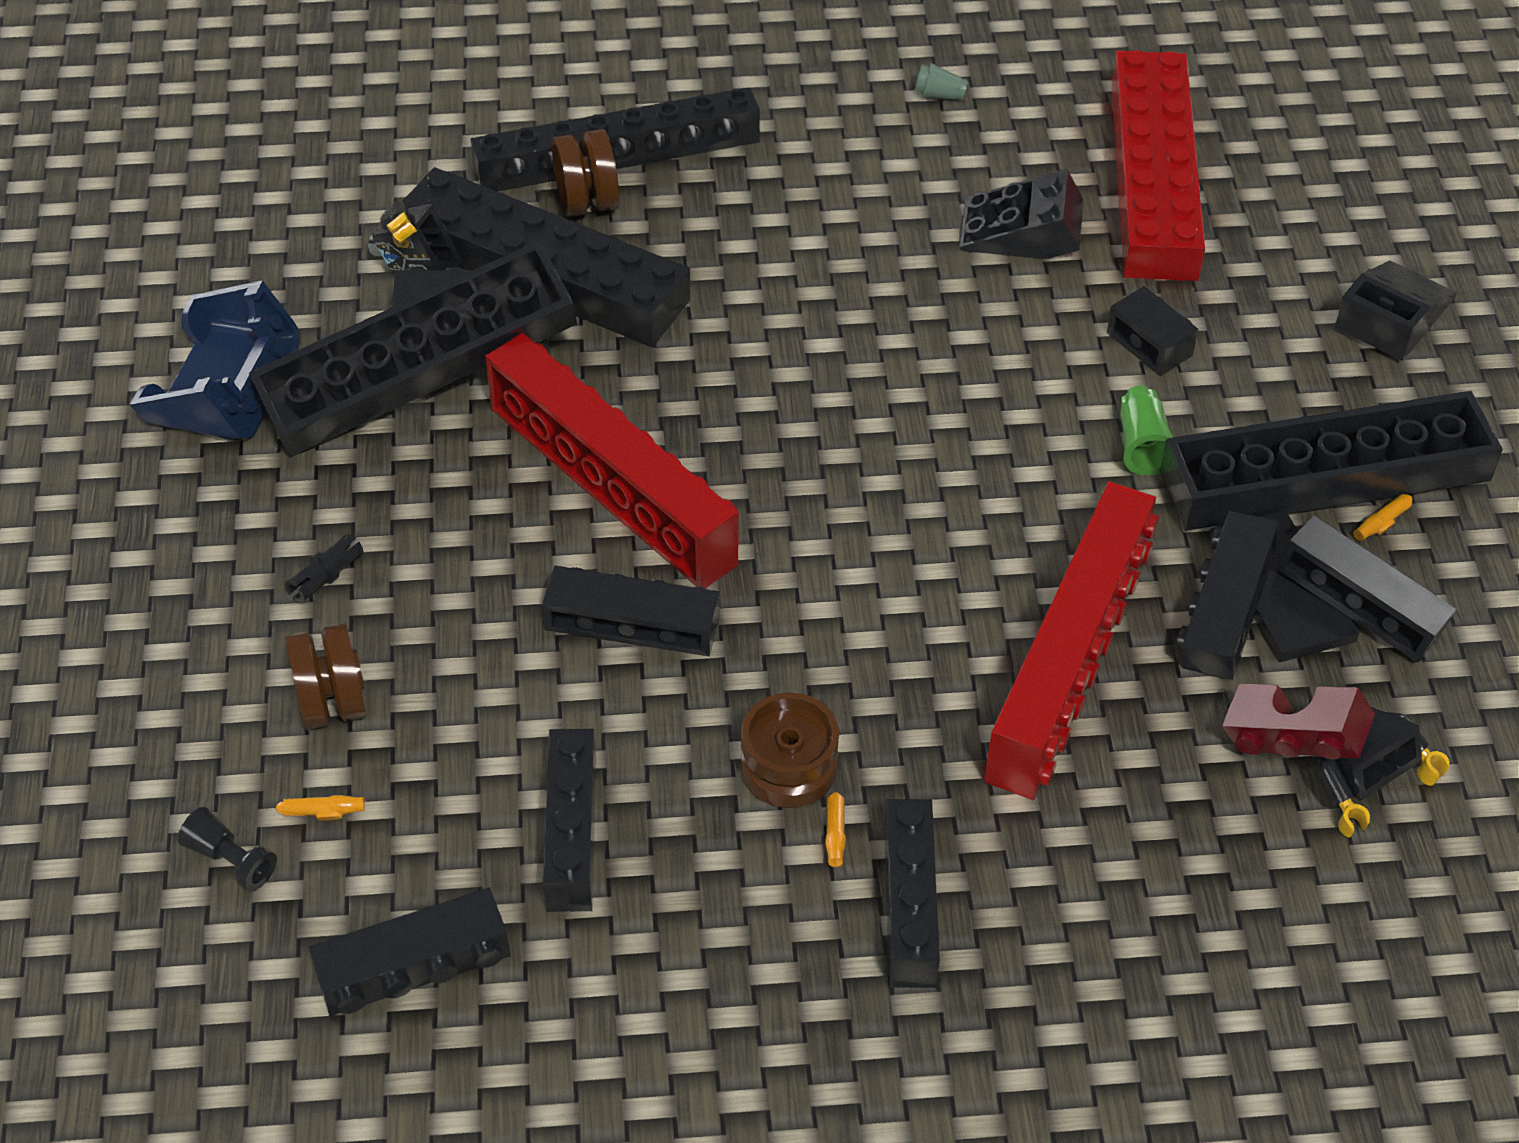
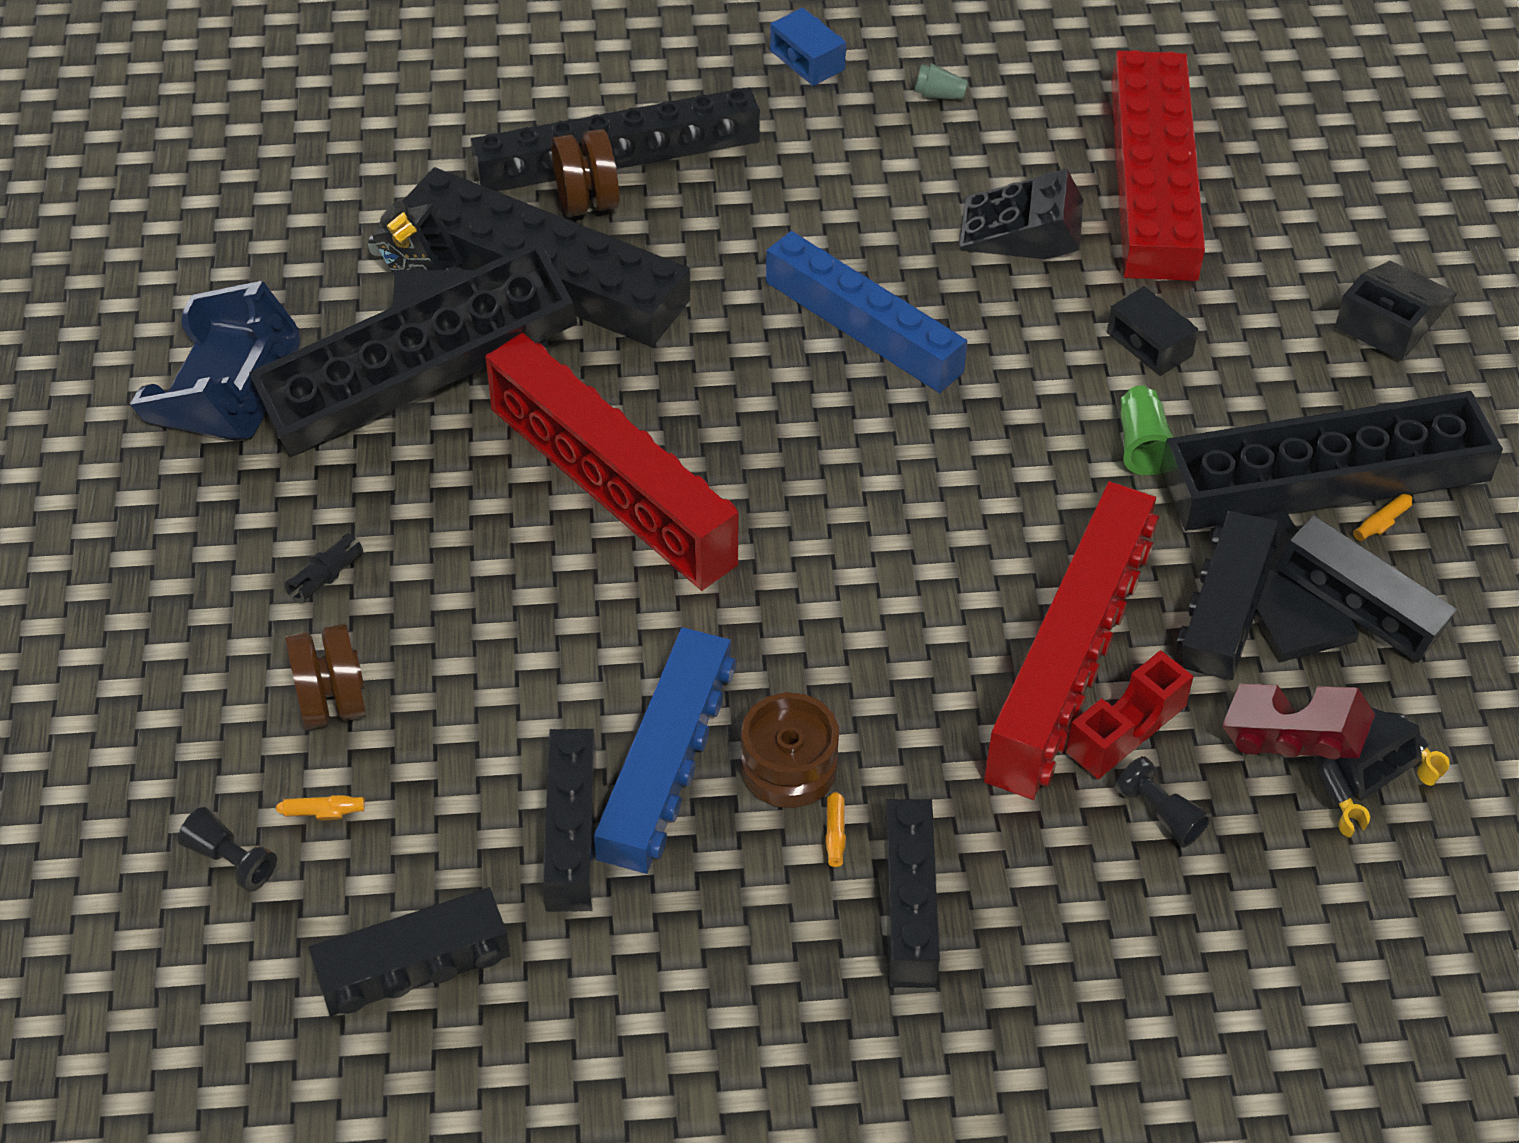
black brick [542,565,720,657] -> none
none -> blue brick [594,627,736,874]
none -> blue brick [766,231,968,393]
none -> blue brick [770,7,847,86]
none -> red arch [1066,650,1194,780]
none -> black piece [1115,756,1212,848]

